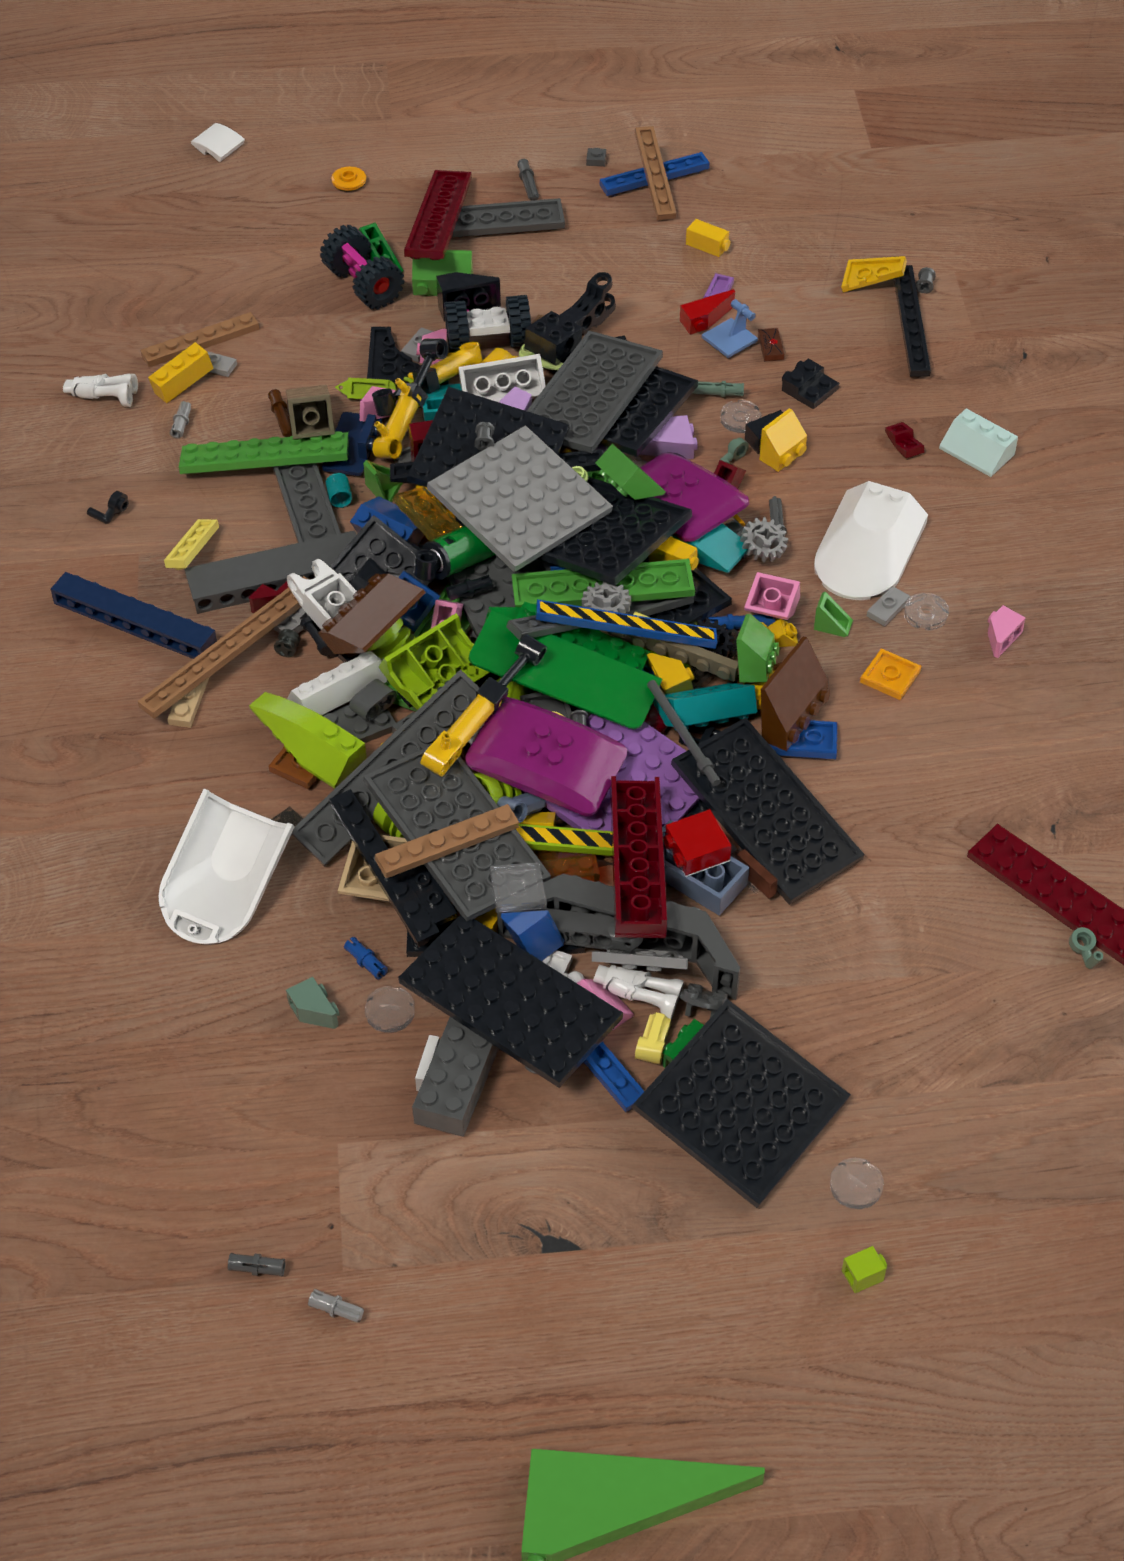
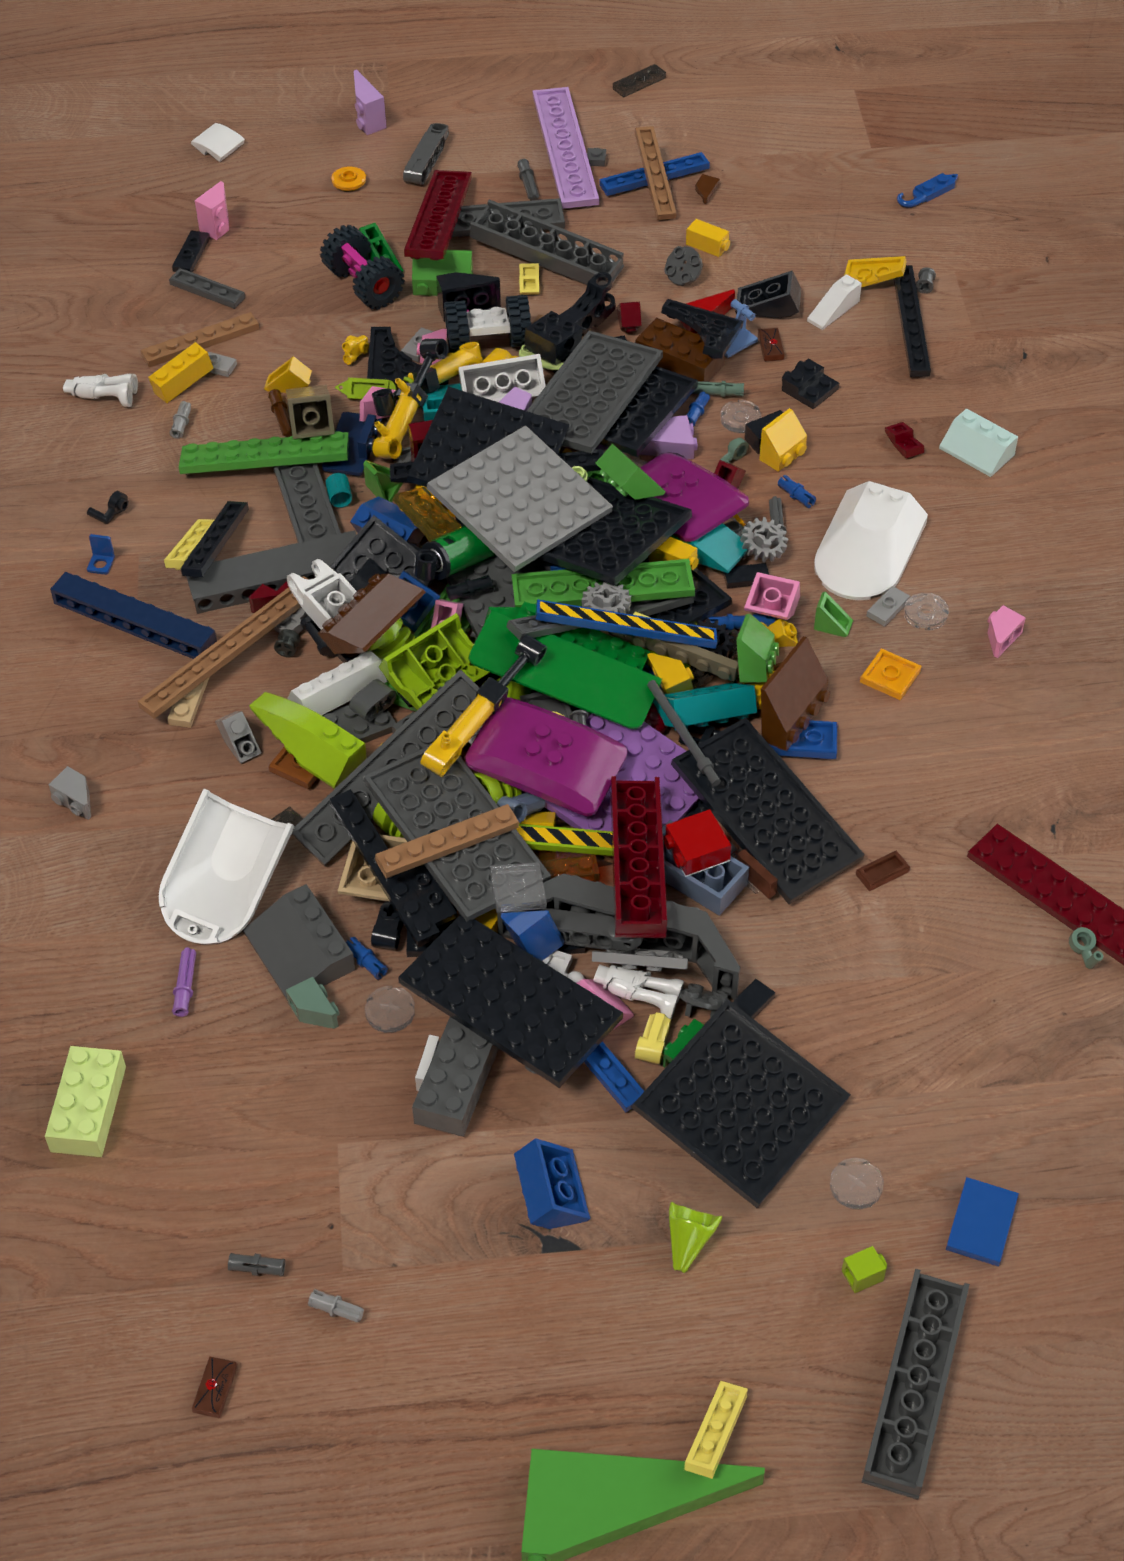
dark grey bush [475,422,494,451] -> none
medium lavender tile [703,273,734,298] -> none
none -> yellowish green brick [45,1046,126,1157]
none -> light grey slope [49,766,91,820]
none -> blue bracket [87,534,115,575]
none -> dark grey tile [169,268,245,309]
none -> black plate [172,230,210,272]
none -> medium lavender axle [172,947,196,1017]
none -> black plate [181,501,249,578]
none -> copper tile [192,1356,237,1418]
none -> bright pink slope [195,181,229,240]
none -> light grey slope [215,711,261,763]
none -> dark grey slope [243,884,355,1001]
none -> yellow slope [264,356,312,393]
none -> yellow plate [342,335,369,365]
none -> lavender slope [354,70,386,135]
none -> black piece [371,901,403,950]
none -> dark grey piece [403,123,449,185]
none -> dark grey tile [470,199,624,285]
none -> blue slope [514,1138,590,1229]
none -> light yellow slope [519,263,539,295]
none -> lavender plate [533,87,599,209]
none -> clear smoke plate [613,64,666,98]
none -> dark red slope [616,302,642,332]
none -> reddish brown brick [635,317,725,382]
none -> black plate [661,299,744,359]
none -> dark grey plate [664,246,703,286]
none -> lime hat [669,1202,722,1273]
none -> light yellow plate [684,1381,748,1479]
none -> blue axle [686,392,710,427]
none -> reddish brown tile [695,174,720,204]
none -> black tile [723,563,769,589]
none -> black tile [732,979,776,1019]
none -> black slope [735,270,802,318]
none -> blue pin [778,475,816,508]
none -> white slope [807,274,862,330]
none -> copper tile [856,850,910,891]
none -> dark grey tile [861,1269,970,1500]
none -> blue plate [897,173,958,208]
none -> blue tile [946,1177,1019,1267]

